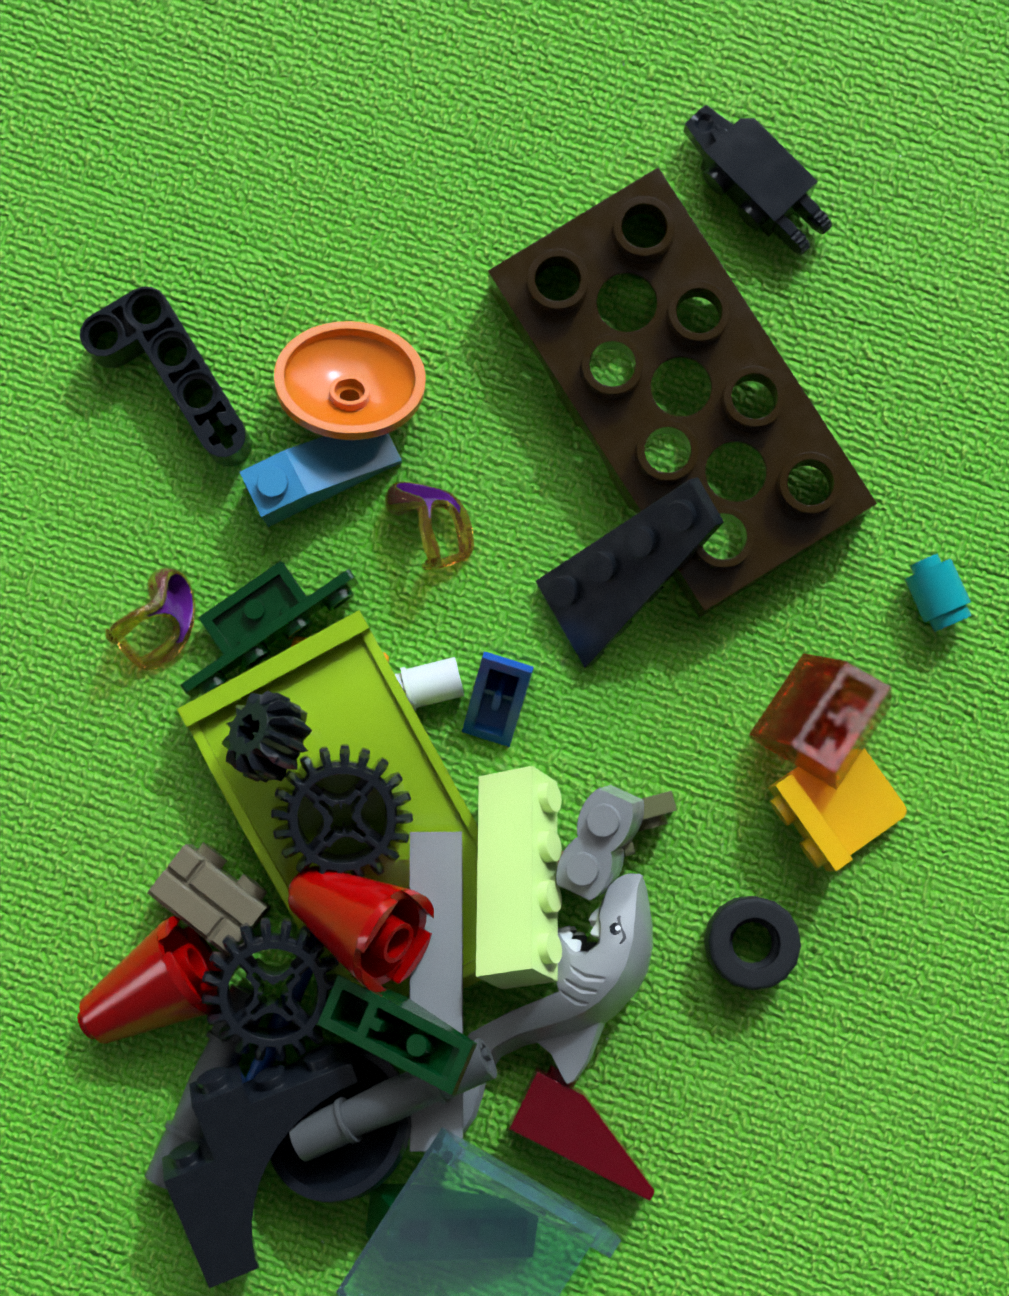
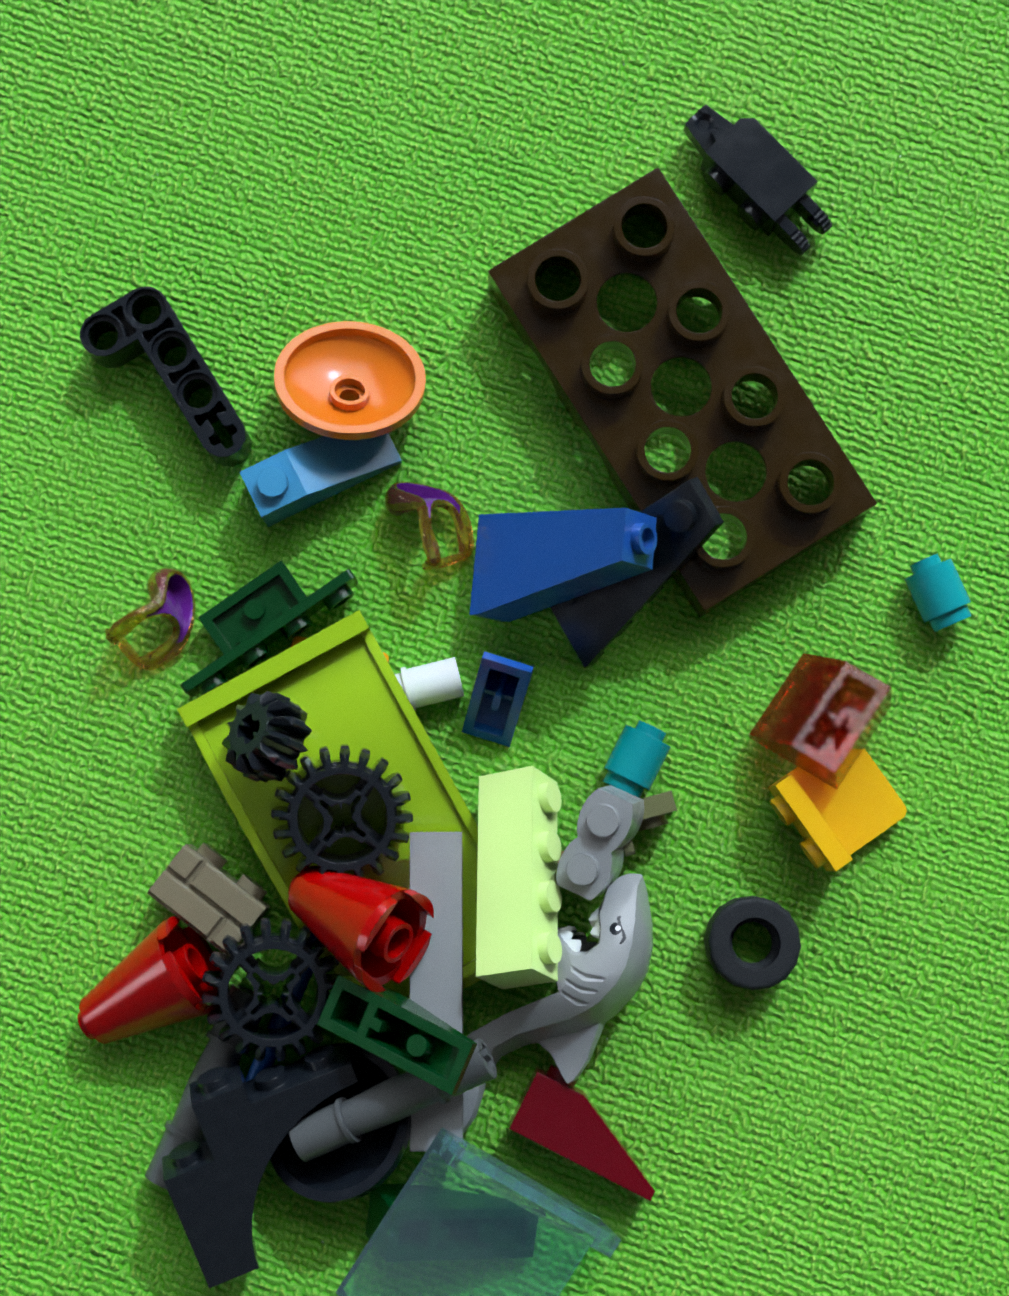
none -> blue slope [469,508,657,622]
none -> teal brick [603,720,671,798]

